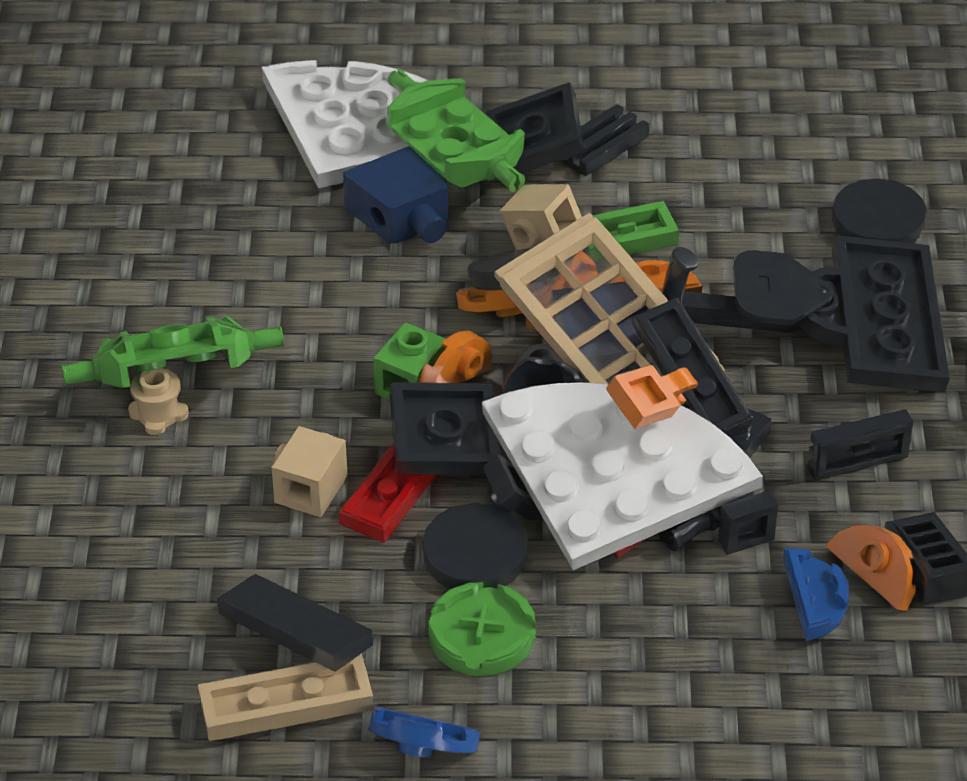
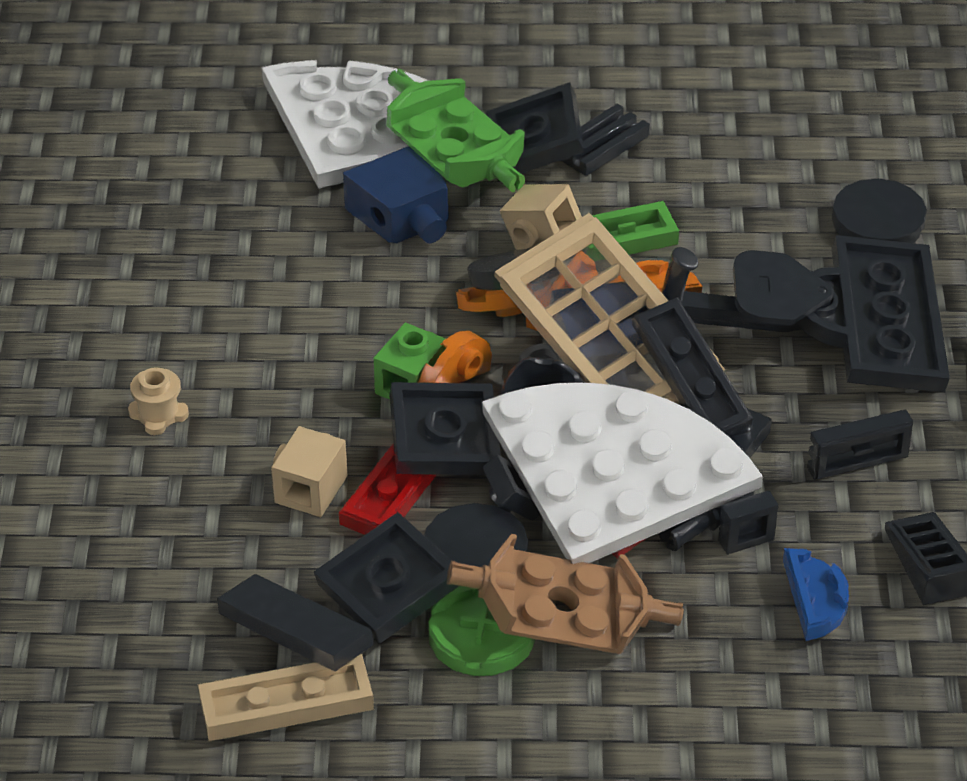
bright green plate [61,316,285,388] -> none
blue plate [369,707,481,757] -> none
orange plate [606,365,698,430] -> none
orange plate [825,525,916,611] -> none
none -> black plate [314,512,459,644]
none -> medium nougat plate [447,534,684,654]

